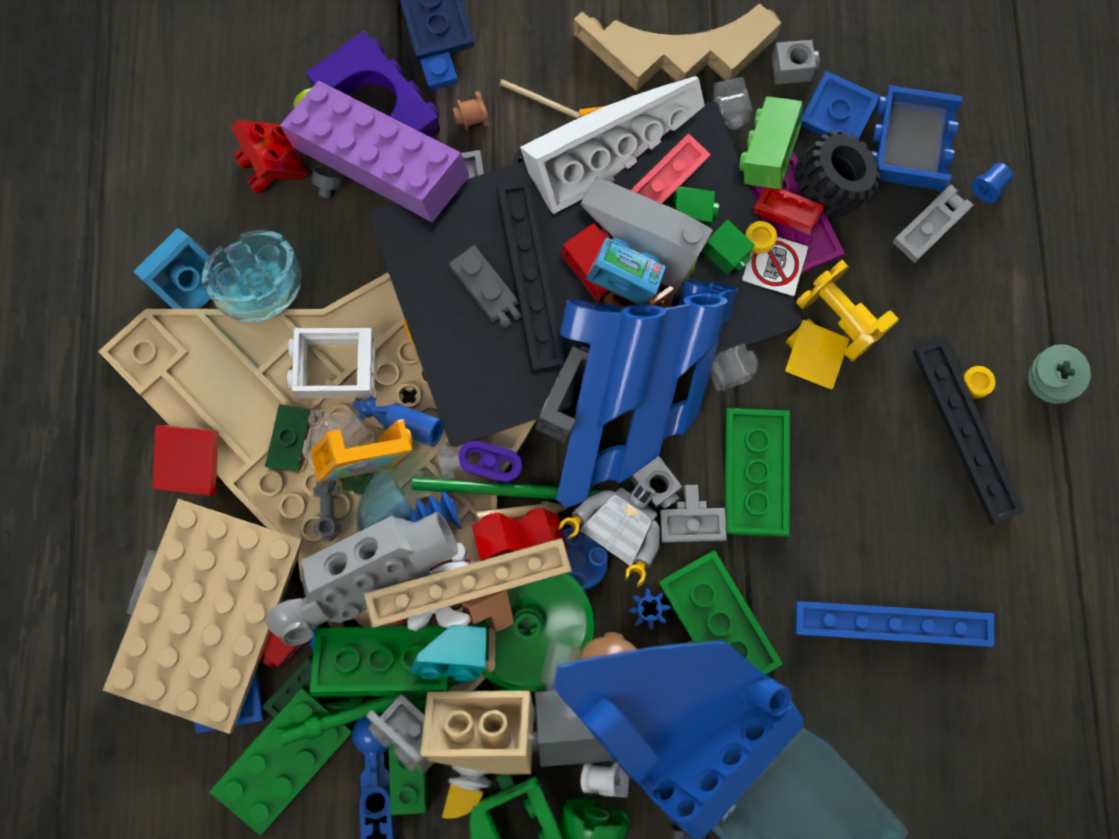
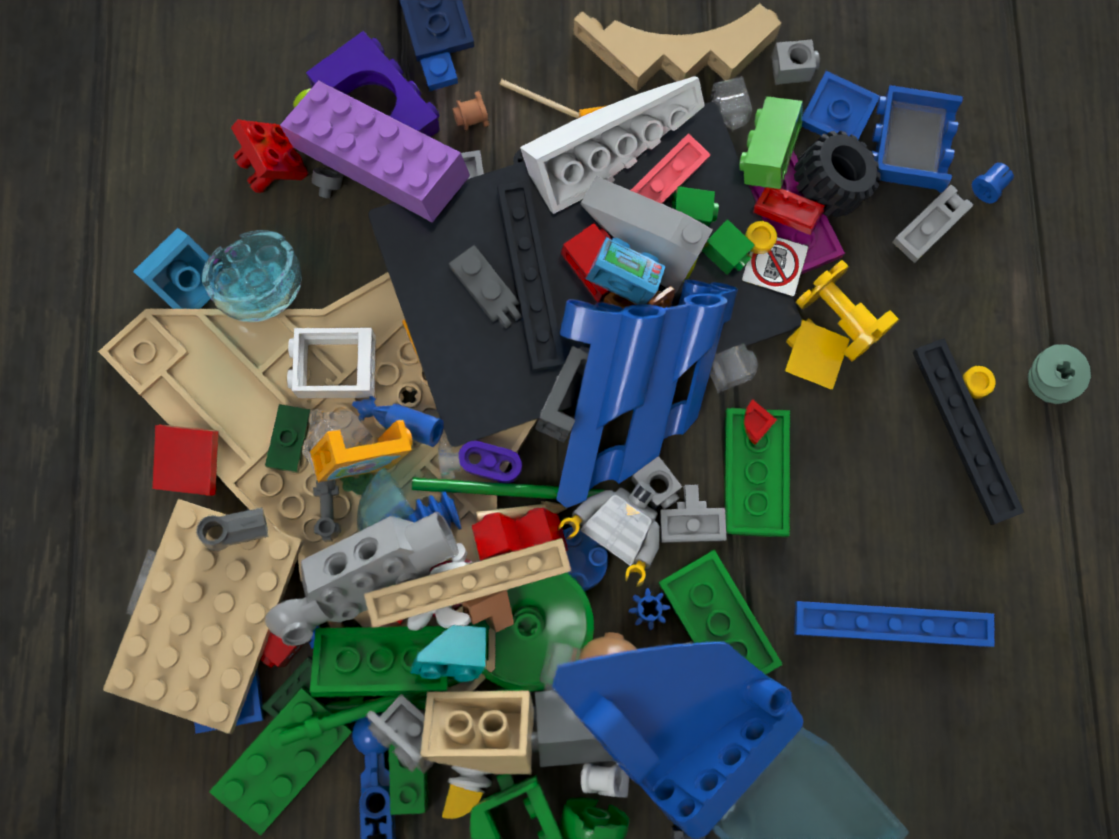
none -> dark grey piece [196,508,269,551]
none -> red tile [744,399,777,445]

